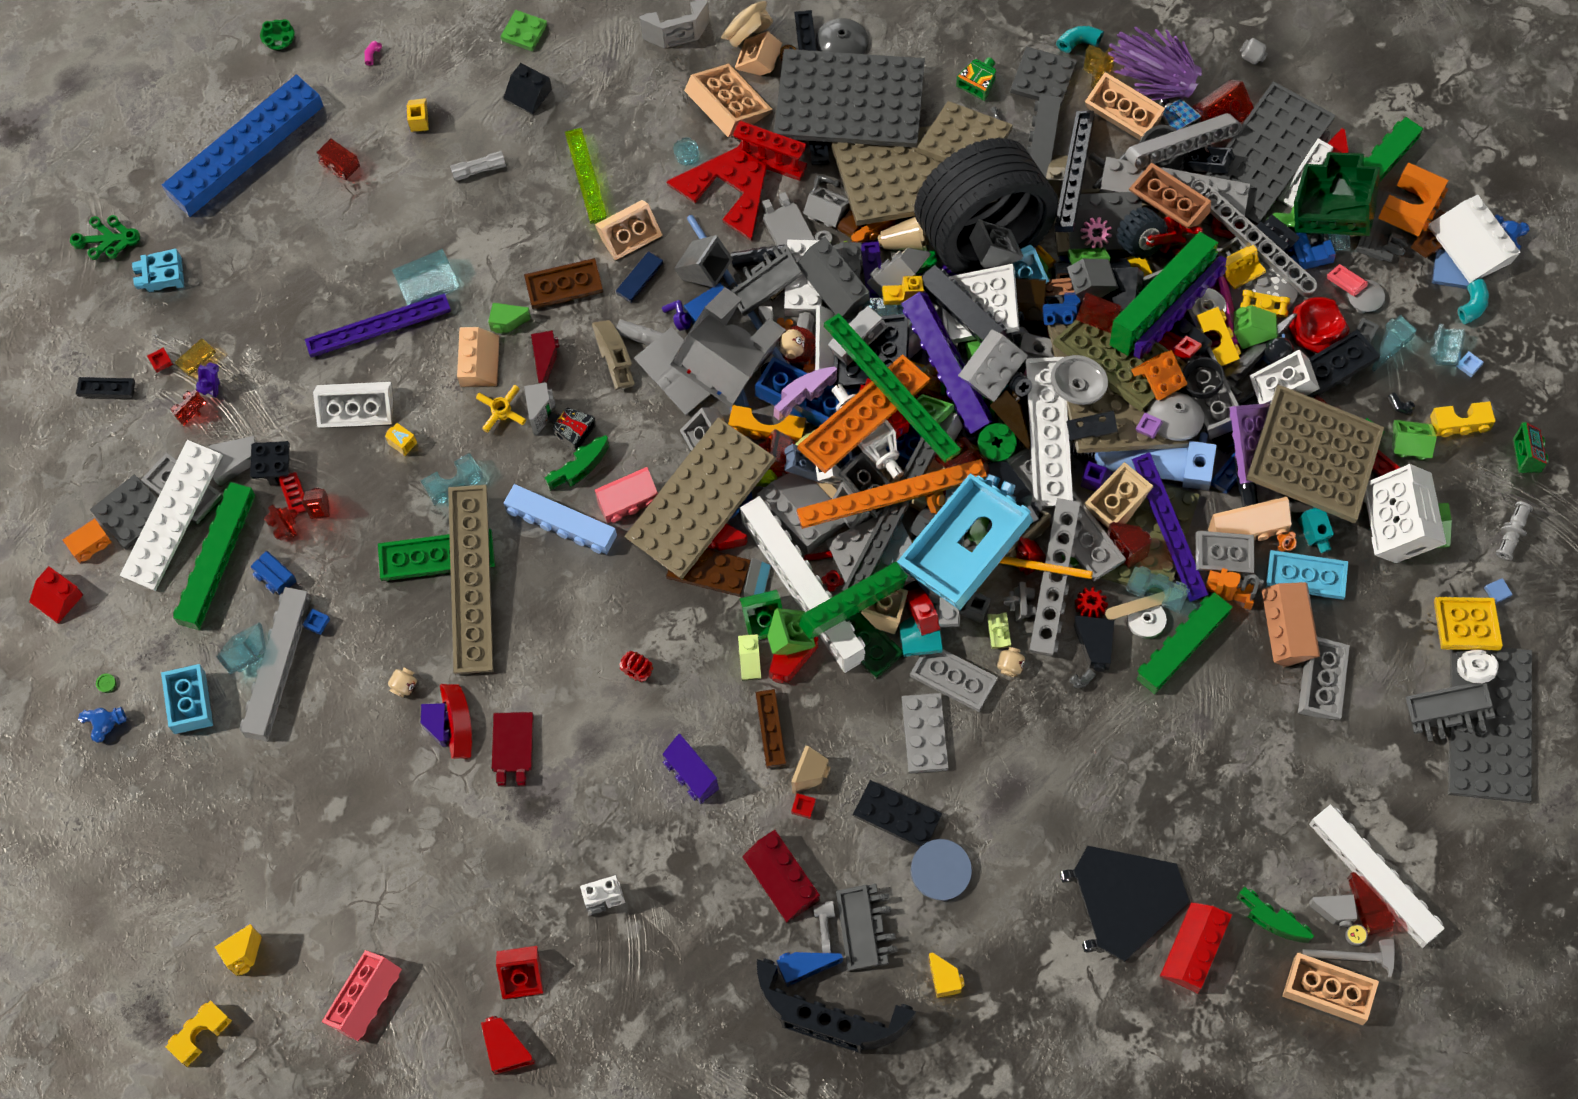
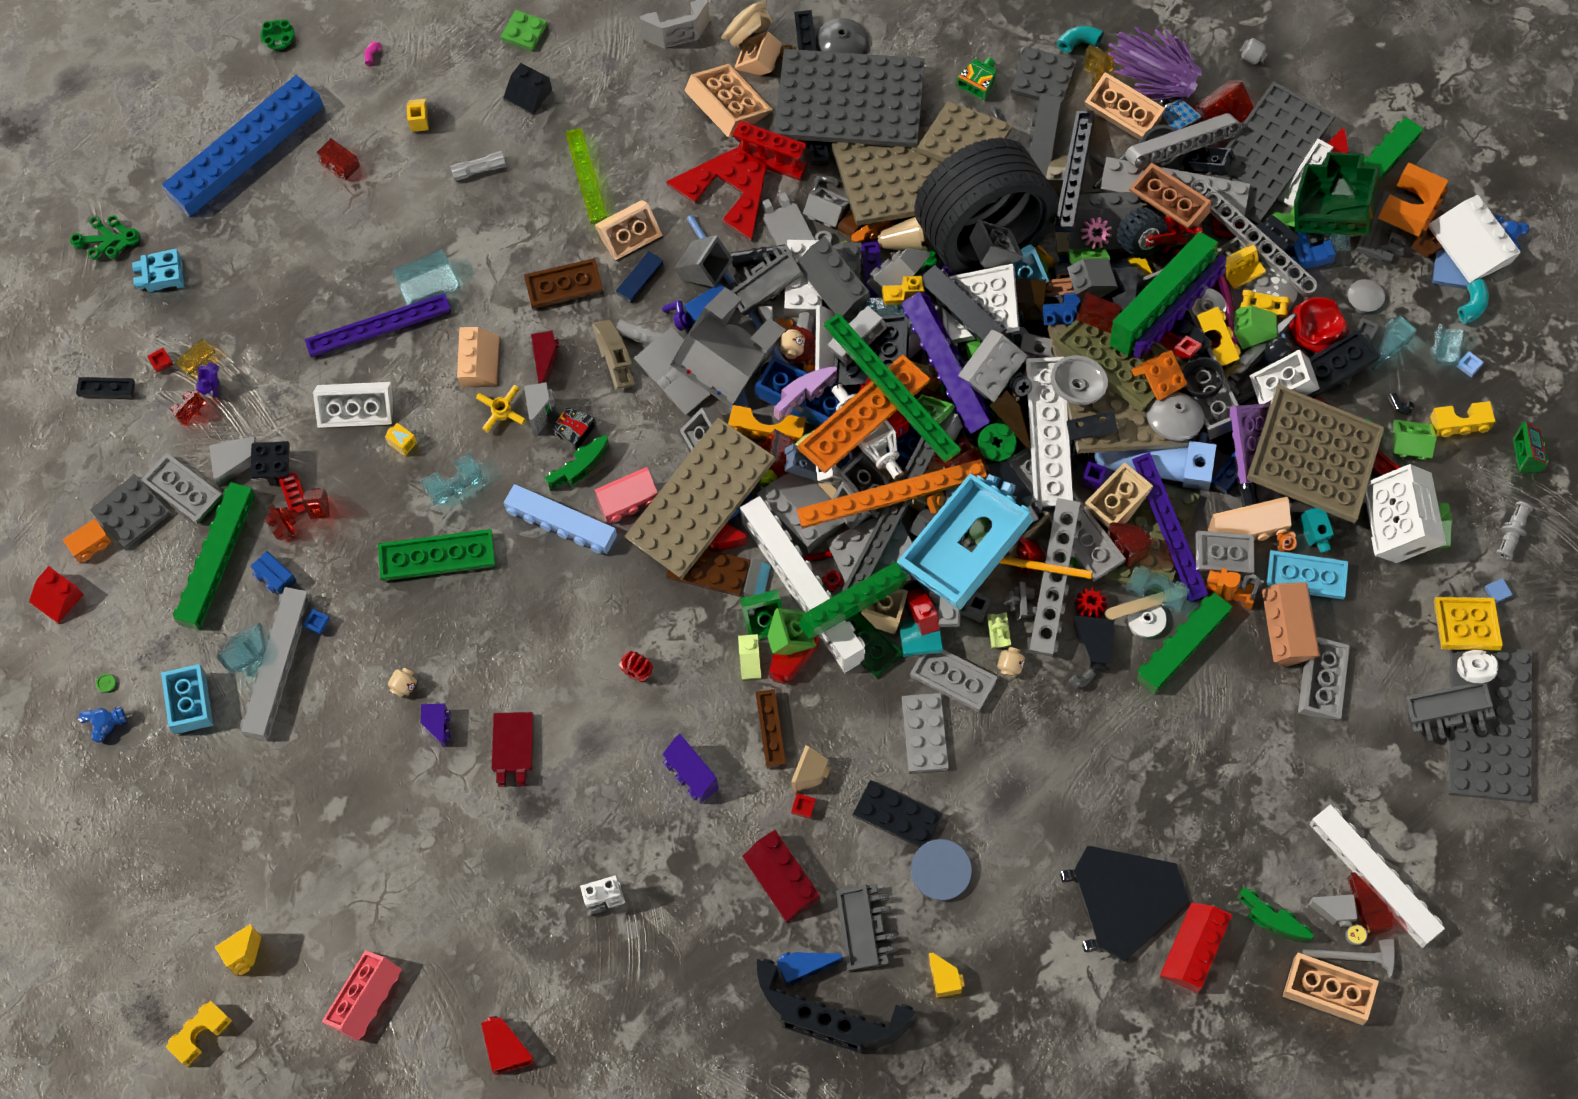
white plate [120,440,223,591] -> none
red slope [440,684,472,759] -> none
dark tan plate [448,485,494,674] -> none
bright green slope [488,303,531,333] -> none
red slope [496,946,543,999] -> none
clear light blue wheel [673,137,700,166] -> none
light grey brick [813,901,836,953] -> none
medium lavender plate [1136,413,1163,439] -> none
coral tile [1327,264,1367,297] -> none

